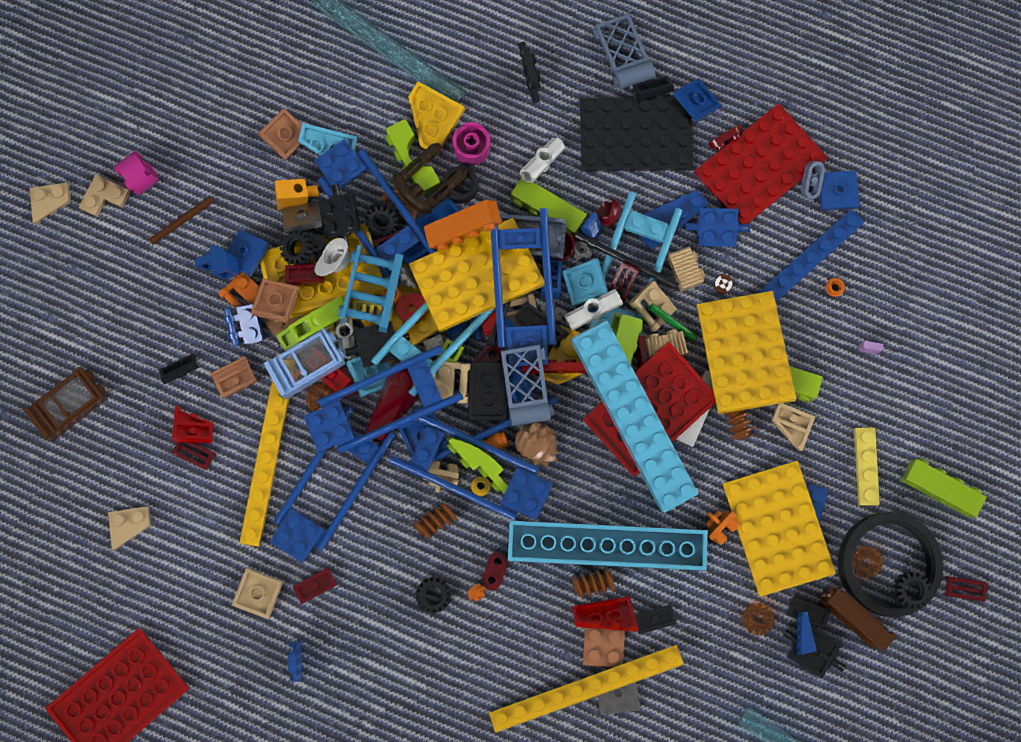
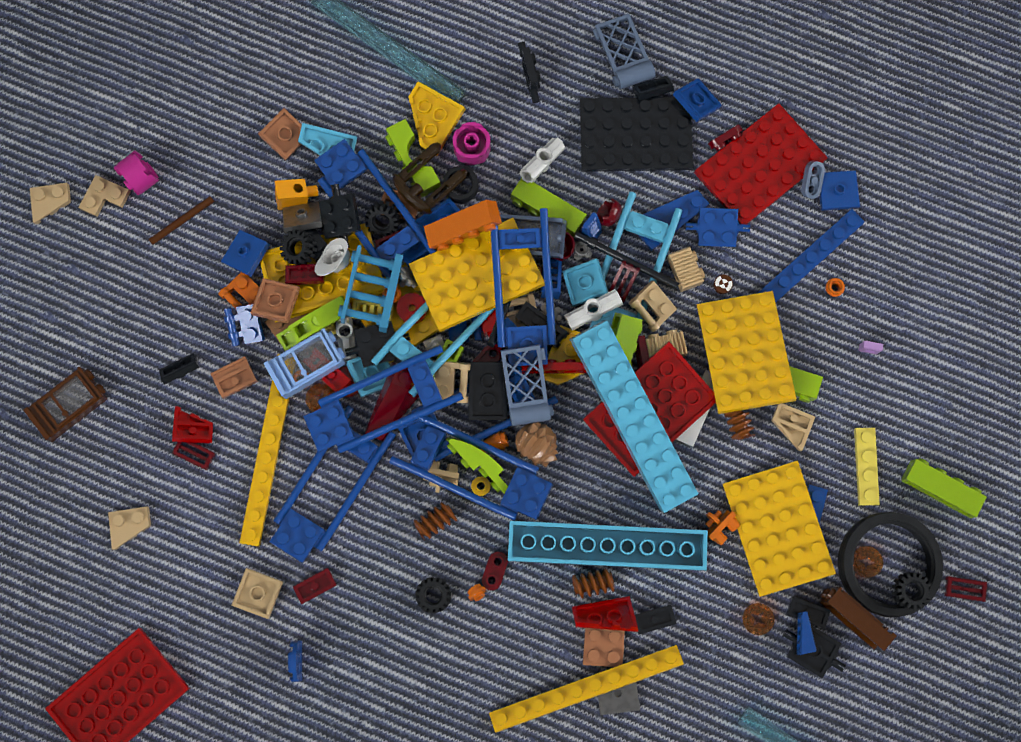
blue brick [195,246,240,280] -> none
green bar [649,303,697,341] -> none

